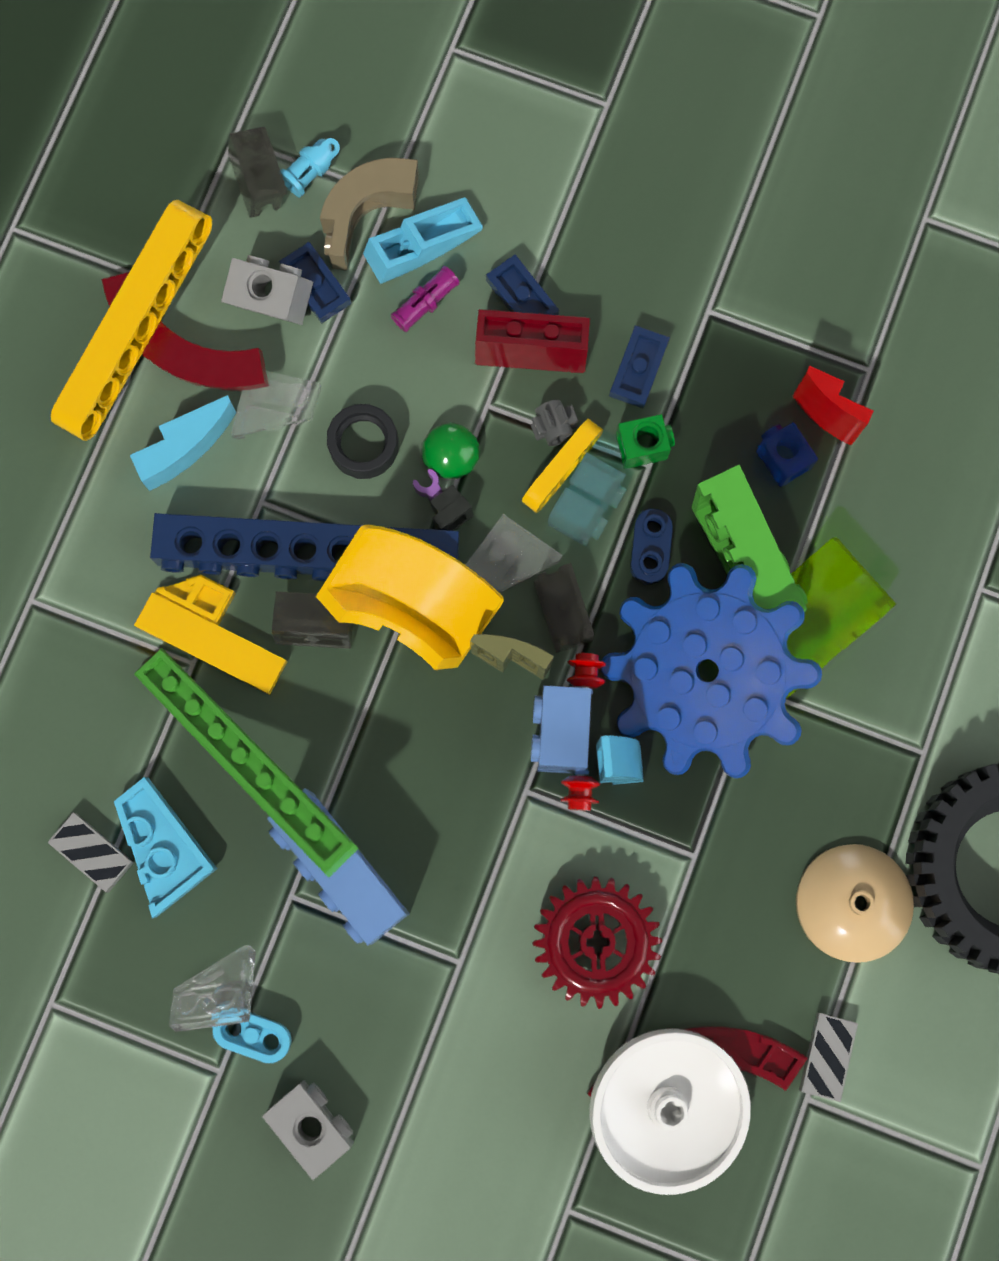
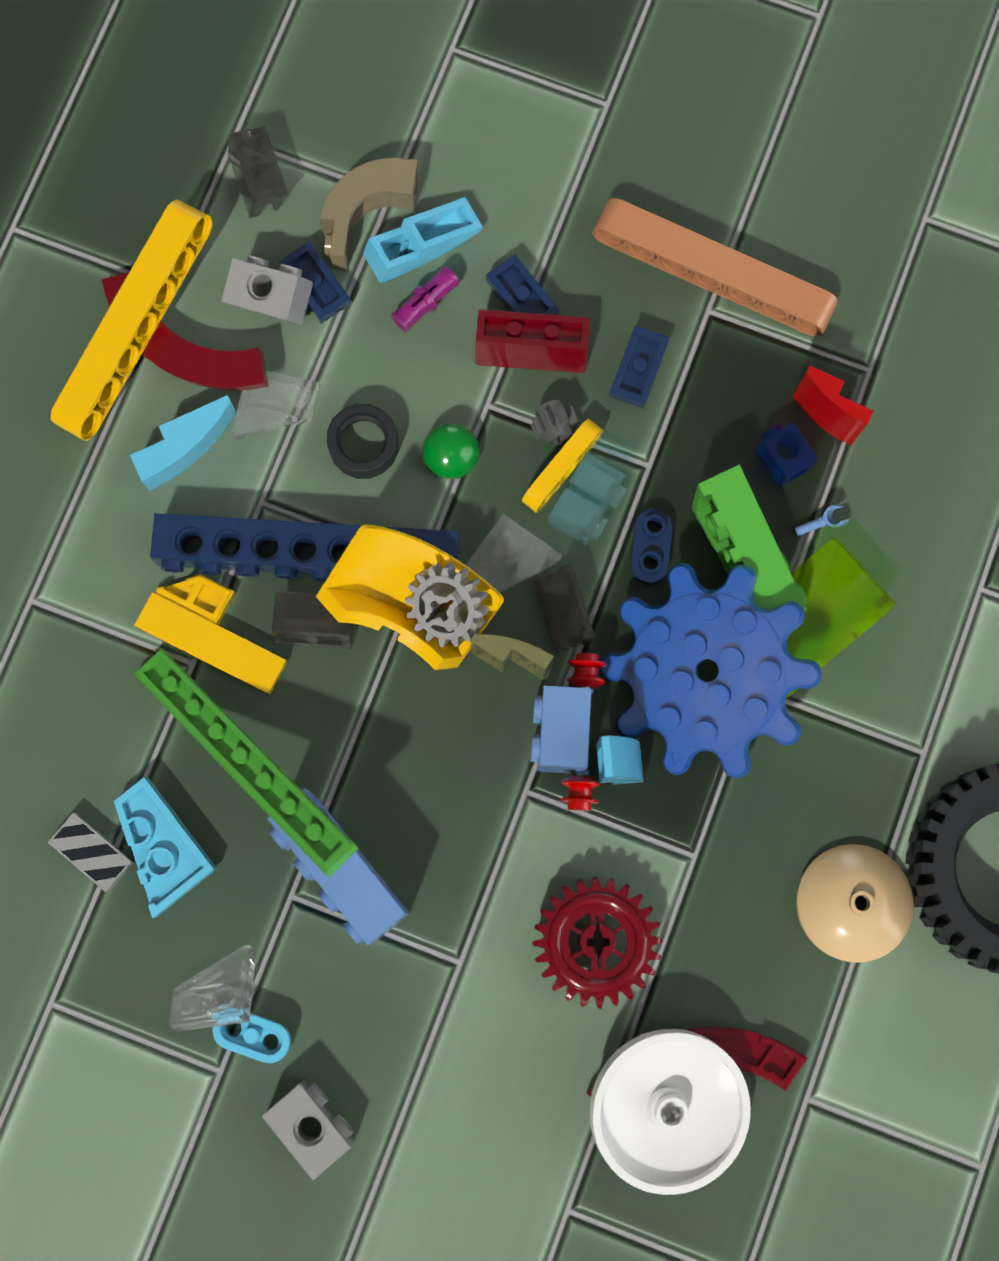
medium azure piece [277,138,340,198] -> none
pearl dark grey piece [413,469,473,531] -> none
green brick [615,414,675,469] -> none
light grey tile [799,1012,858,1102] -> none
none -> light grey gear [405,562,489,647]
none -> nougat beam [592,198,838,337]
none -> medium blue hand [794,504,850,536]

